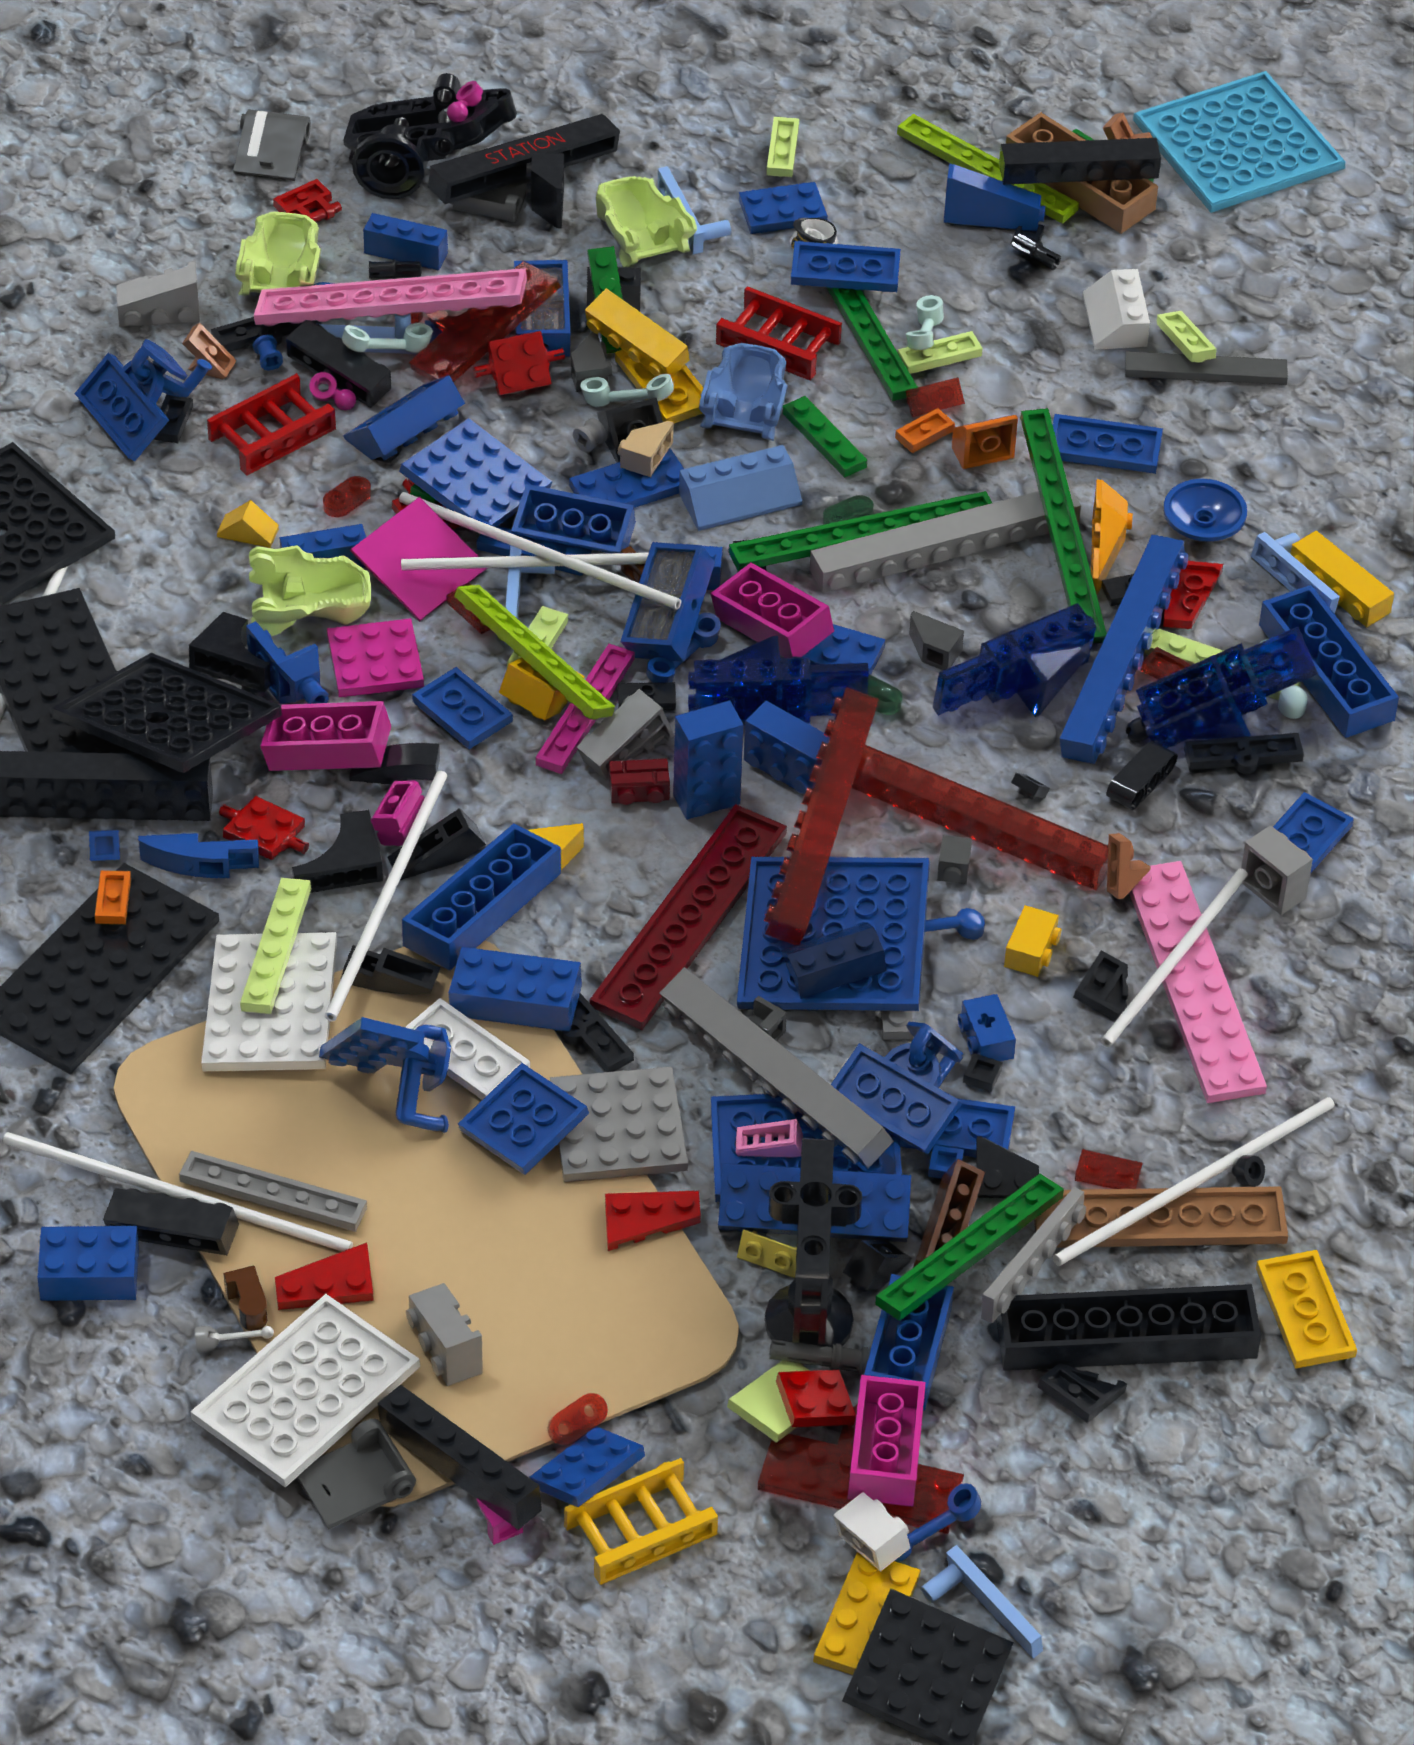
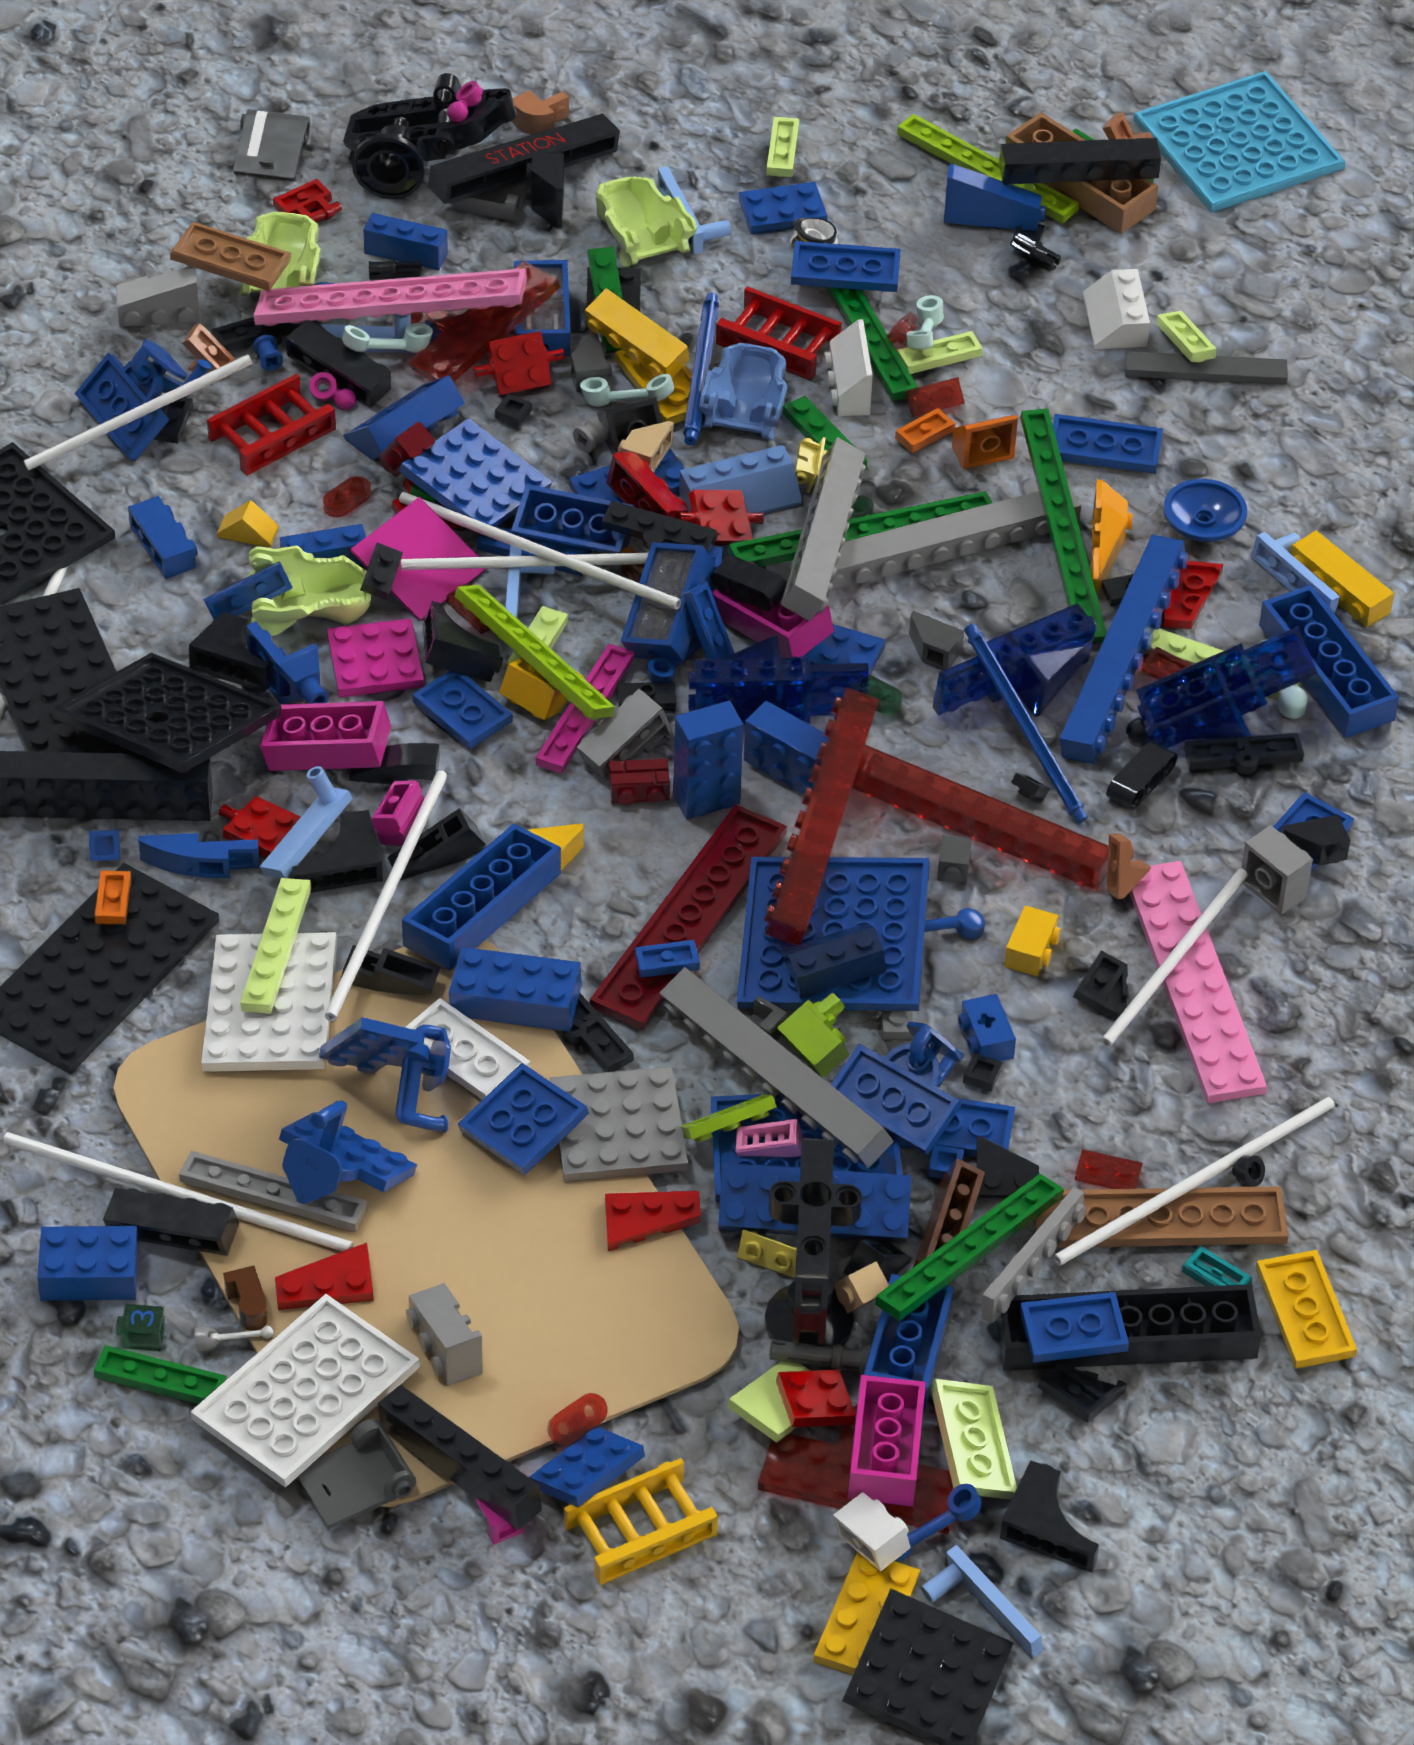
none -> white piece [24,354,253,471]
none -> green plate [94,1345,227,1404]
none -> clear green brick [116,1304,165,1352]
none -> blue brick [128,496,198,579]
none -> medium nougat tile [170,222,291,291]
none -> blue tile [203,561,293,620]
none -> light blue piece [260,766,353,878]
none -> blue plate [279,1100,417,1204]
none -> black plate [360,542,403,600]
none -> dark red brick [379,421,435,477]
none -> black arch [423,601,503,682]
none -> black plate [495,394,532,427]
none -> nougat brick [511,90,569,134]
none -> black hinge [602,501,717,553]
none -> red slope [606,452,689,518]
none -> blue plate [635,940,700,978]
none -> red plate [676,490,764,545]
none -> lime plate [680,1094,777,1142]
none -> blue tile [682,582,738,673]
none -> blue piece [683,292,719,445]
none -> black beam [710,556,787,611]
none -> lime hinge [777,993,849,1078]
none -> light grey brick [781,437,866,621]
none -> light yellow hinge [795,437,827,493]
none -> white slope [824,319,873,417]
none -> tan slope [834,1261,889,1313]
none -> clear red plate [886,311,918,344]
none -> yellowish green plate [930,1379,1017,1500]
none -> blue piece [964,623,1088,824]
none -> black arch [1000,1460,1099,1573]
none -> blue plate [1020,1292,1129,1362]
none -> teal tile [1182,1246,1253,1286]
none -> black slope [1281,815,1350,866]

